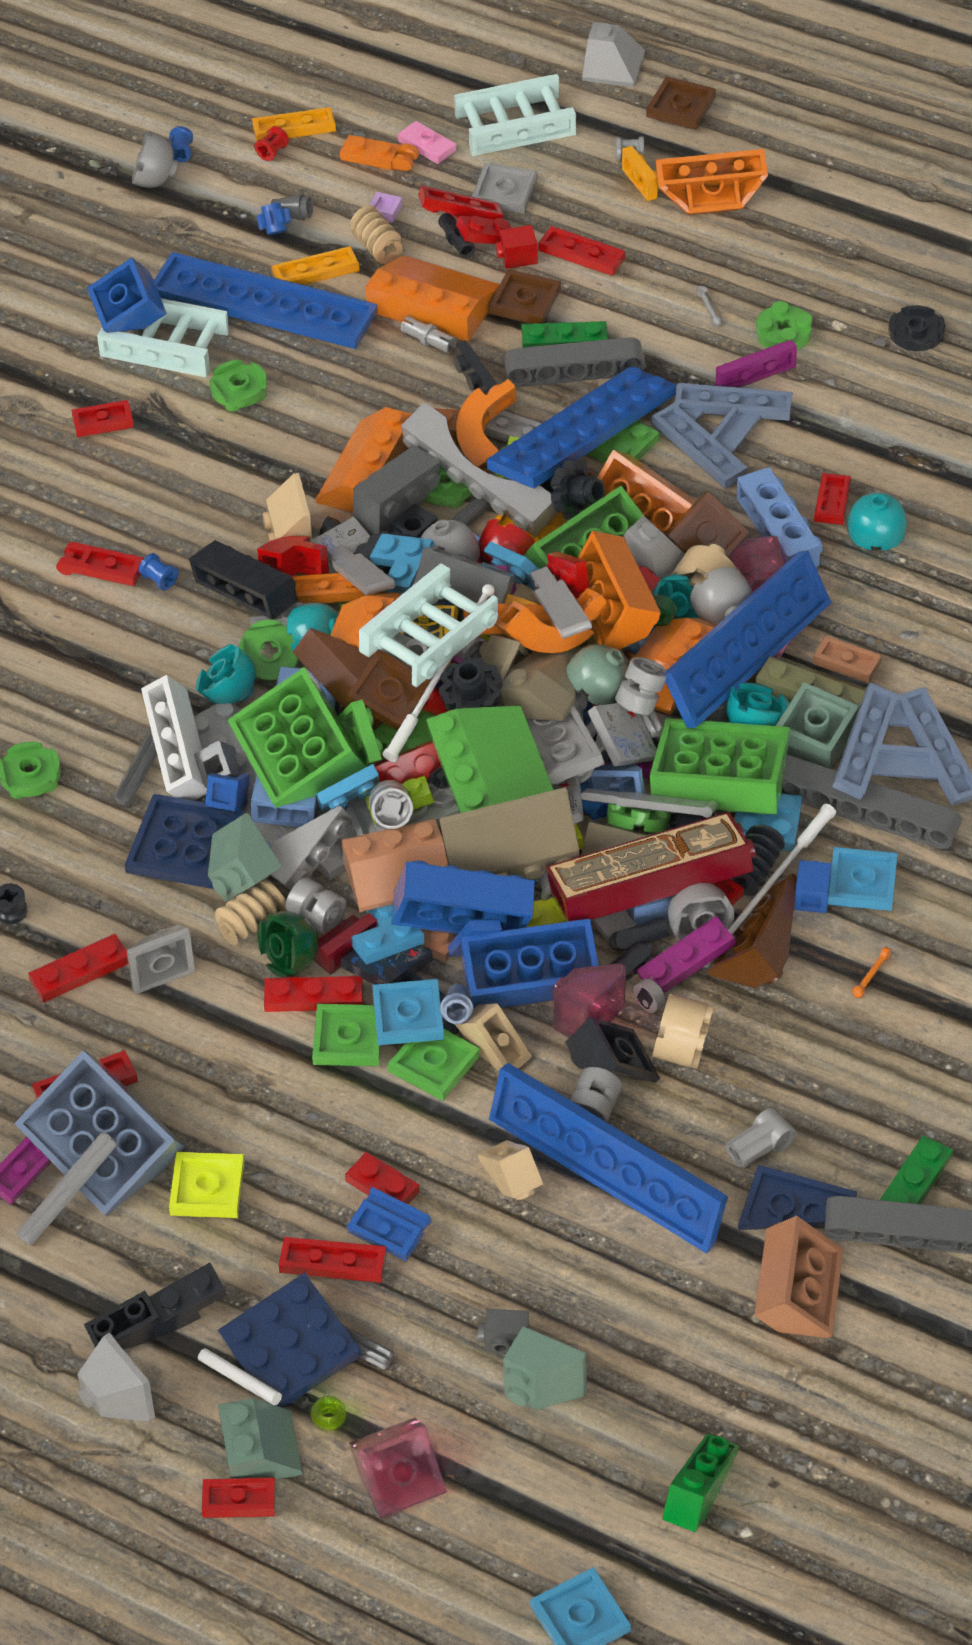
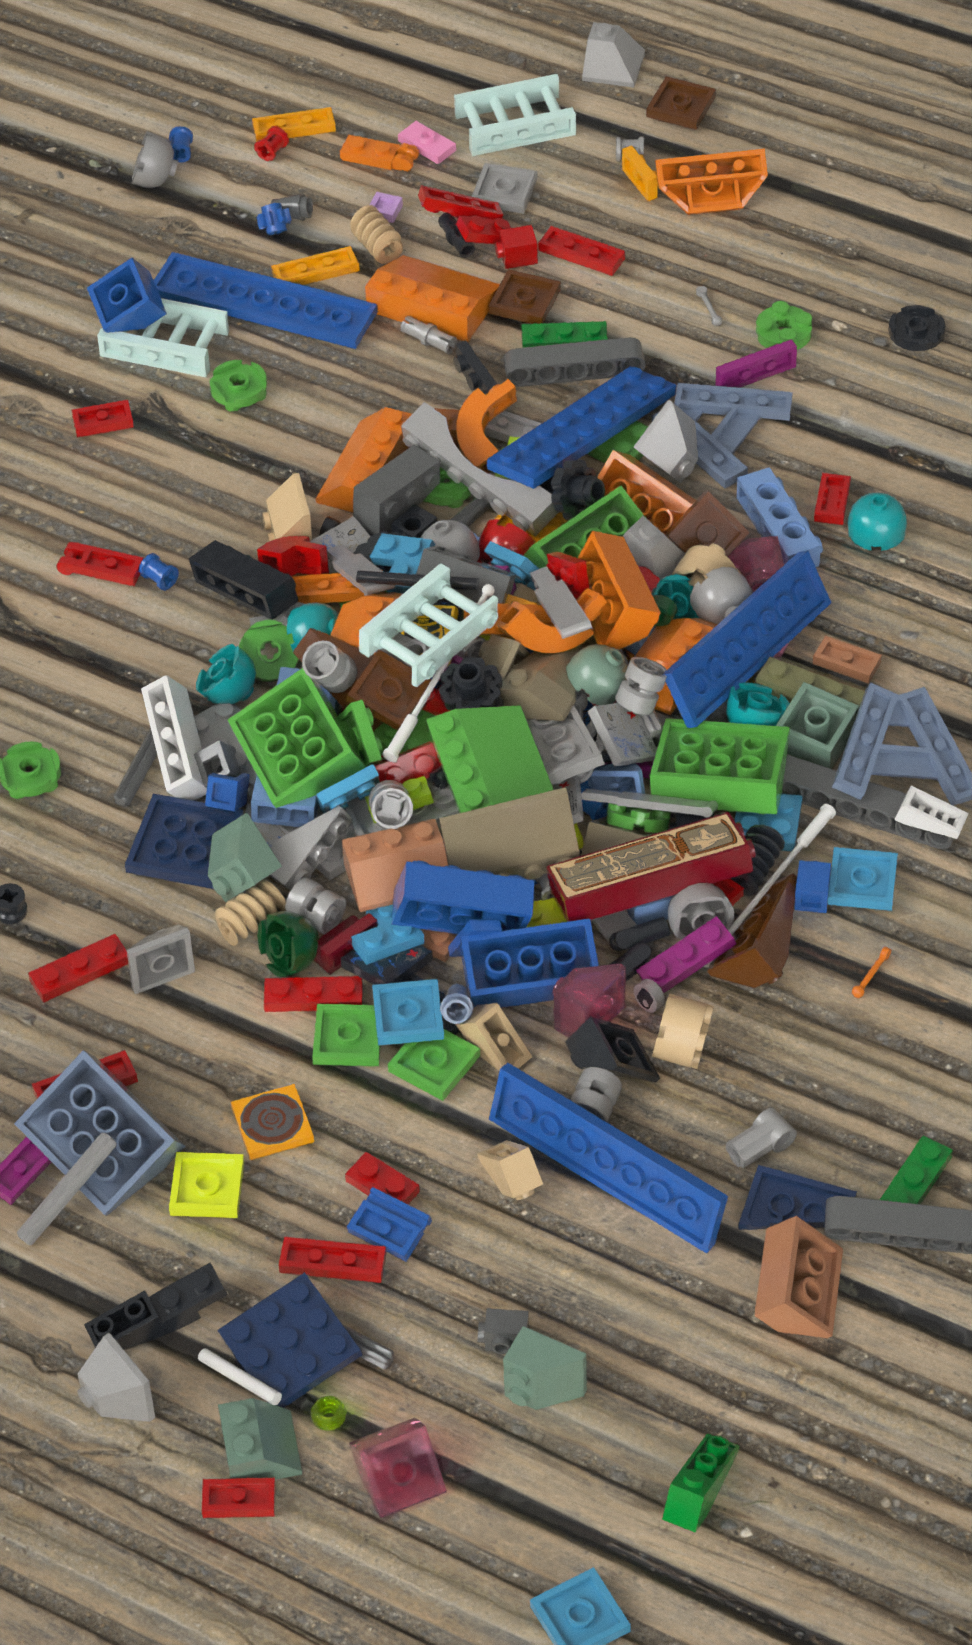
none -> tile [231,1084,314,1160]
none -> light grey wheel [302,640,357,693]
none -> black bar [356,570,479,590]
none -> light grey slope [634,400,698,483]
none -> white slope [894,786,969,839]

